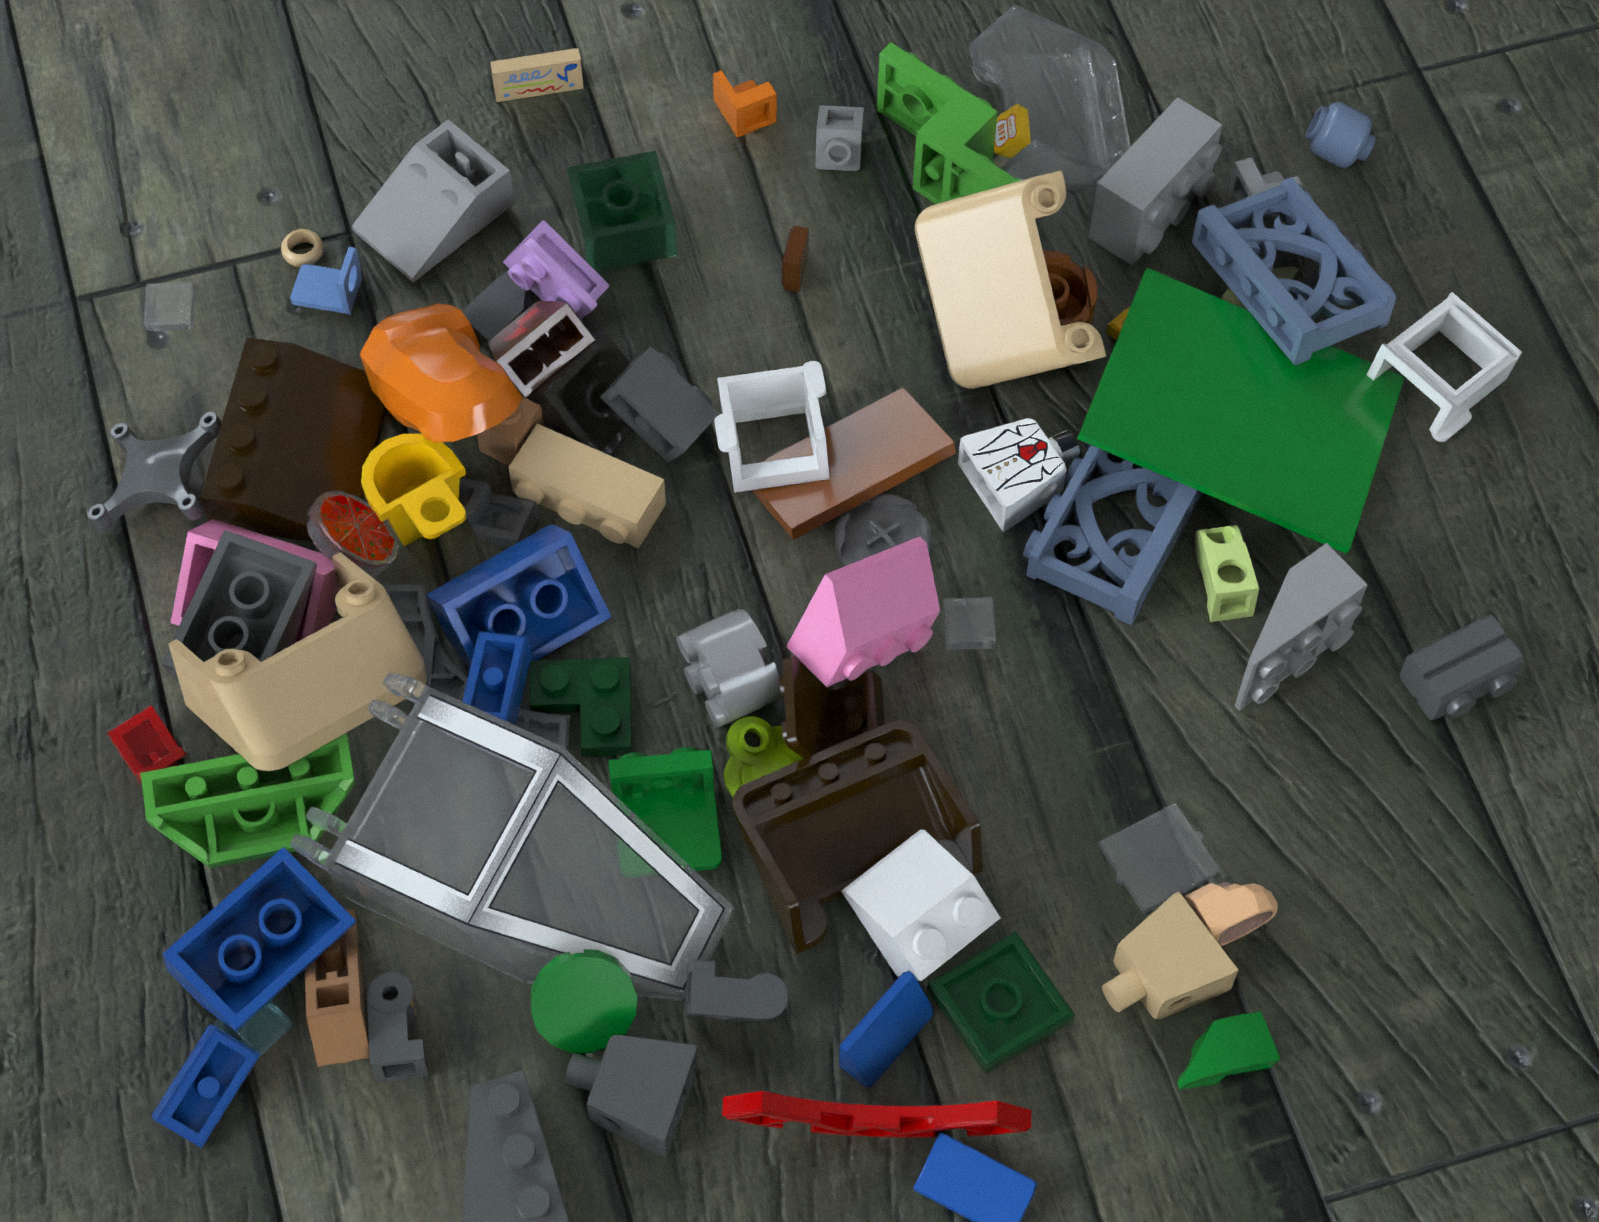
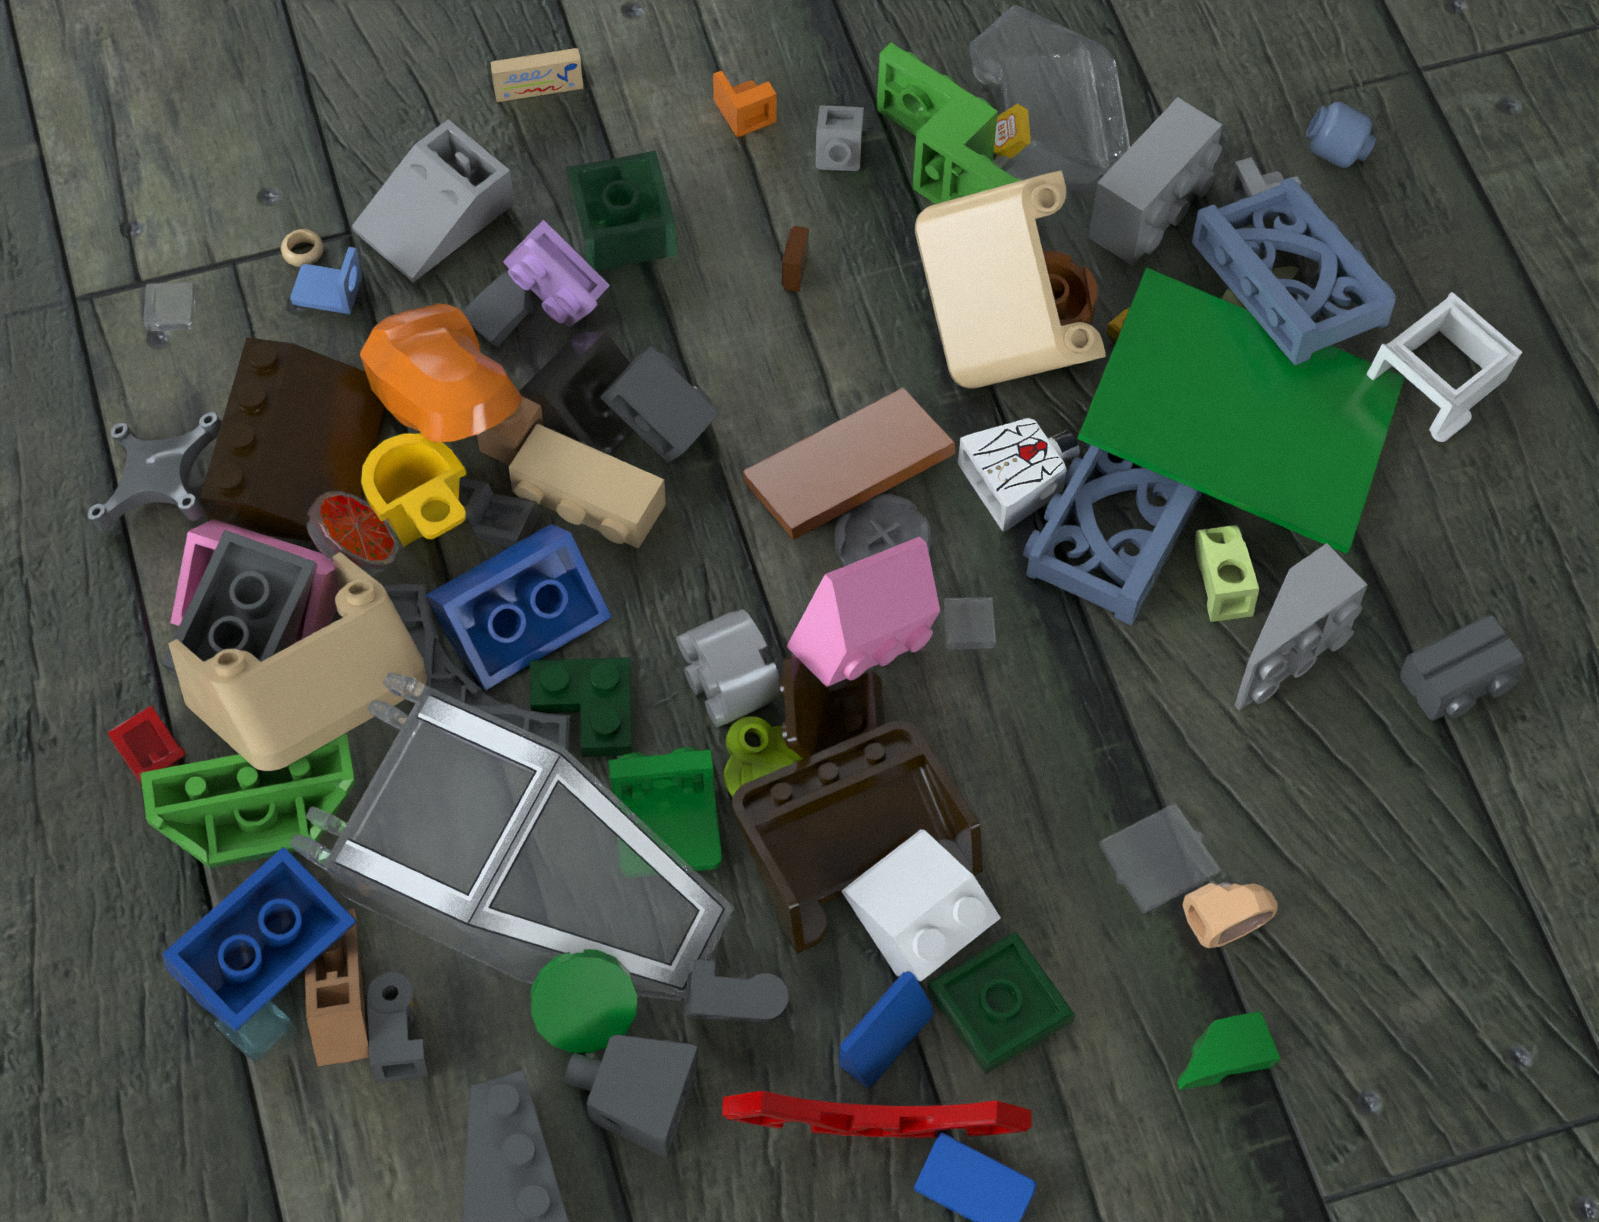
blue slope [151,1024,261,1148] -> none
blue slope [461,631,531,732] -> none
reddish brown torso [488,300,595,397] -> none
white piece [714,361,830,493] -> none
tan torso [1102,891,1238,1019] -> none

